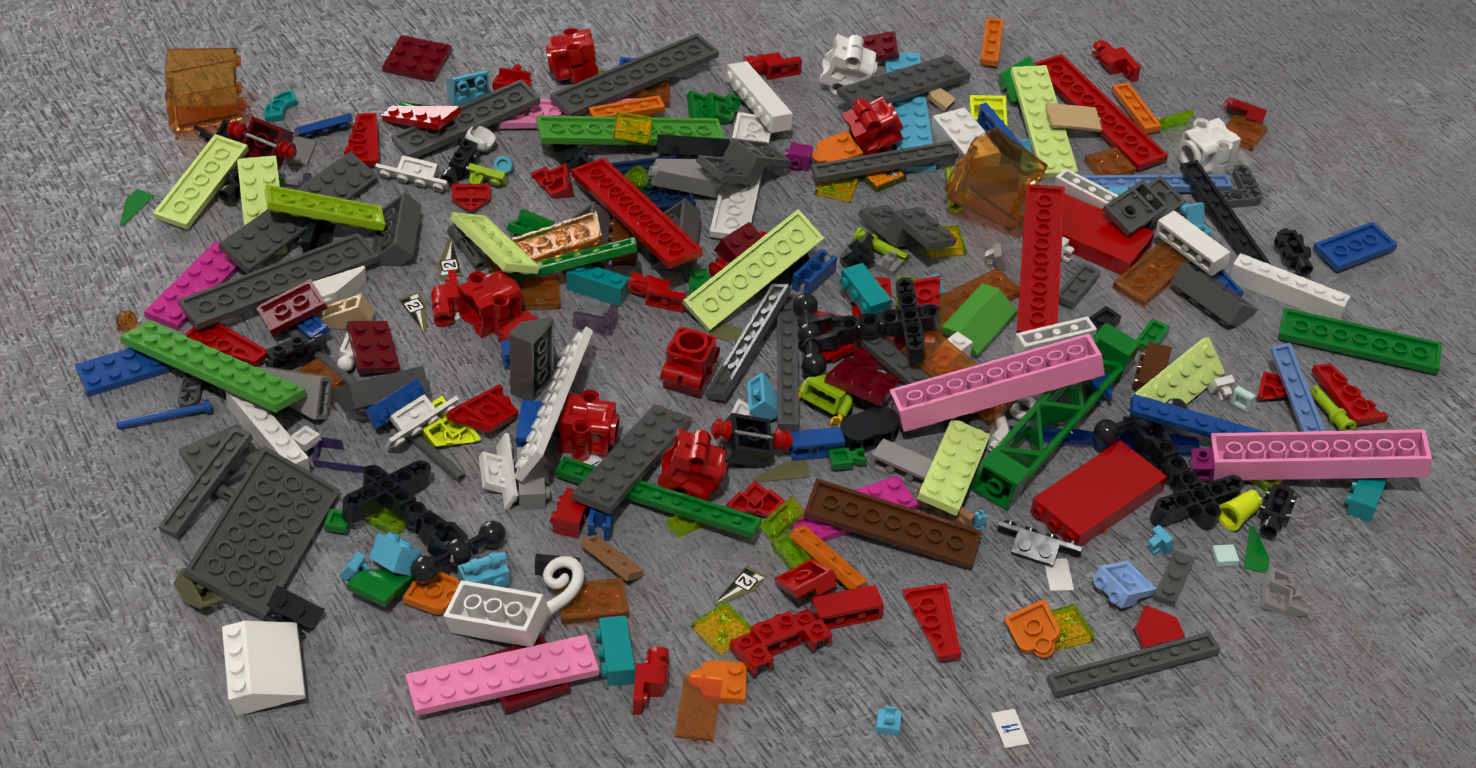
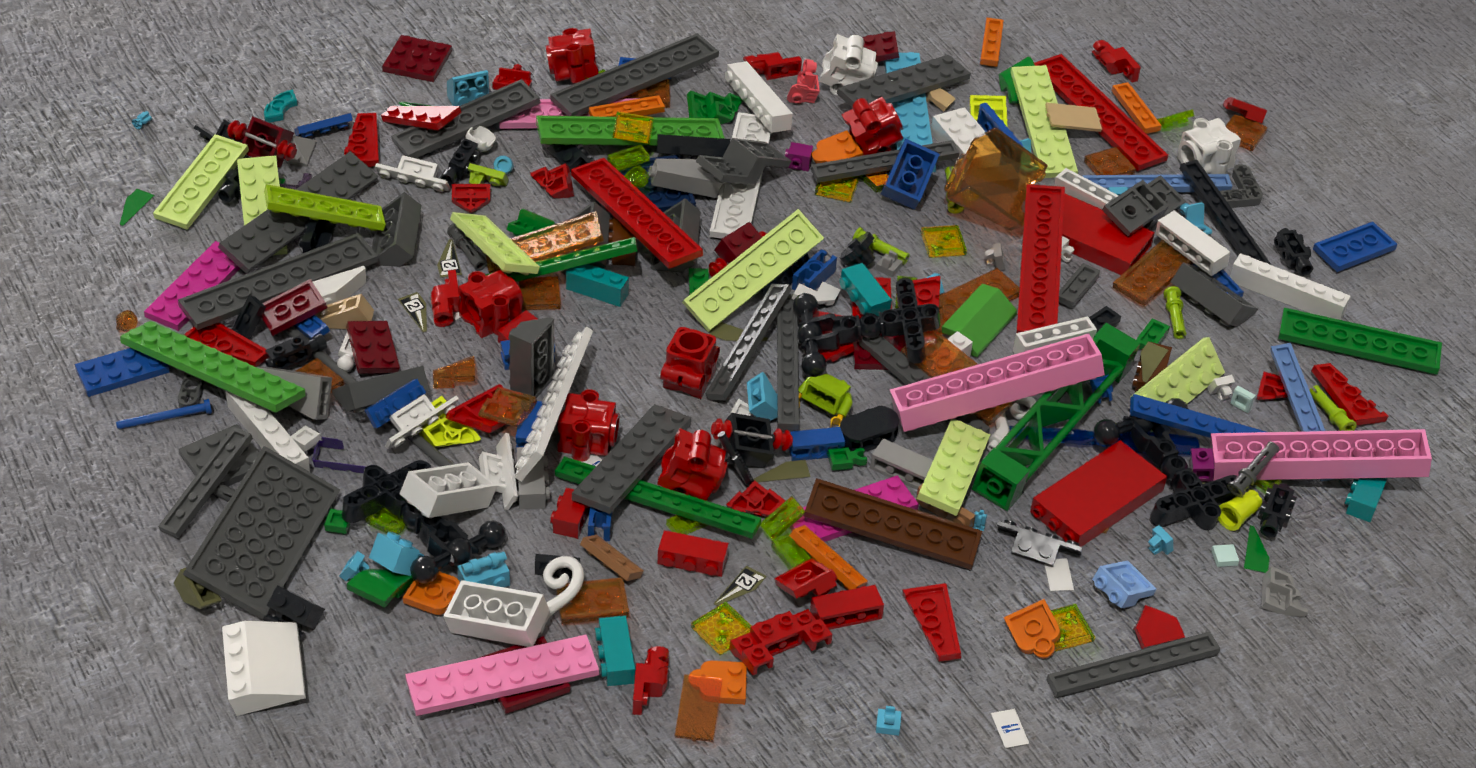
clear orange windscreen [165,48,246,132] -> none
clear purple bracket [573,304,618,336] -> none
red plate [629,272,687,313] -> none
dark red plate [824,357,901,406] -> none
dark grey bracket [858,205,957,250] -> none
dark grey plate [1153,550,1195,608] -> none
none -> medium azure piece [132,111,152,129]
none -> black plate [231,295,266,340]
none -> white brick [400,462,497,518]
none -> clear orange slope [433,356,475,389]
none -> clear orange slope [478,387,537,427]
none -> clear neon green plate [607,145,650,171]
none -> red brick [657,530,729,577]
none -> black piece [717,431,754,487]
none -> coral piece [787,59,820,104]
none -> white tile [792,281,840,306]
none -> blue brick [881,138,940,210]
none -> olive sticker [1141,342,1168,383]
none -> lime pin [1163,286,1187,339]
none -> dark grey pin [1227,441,1280,497]

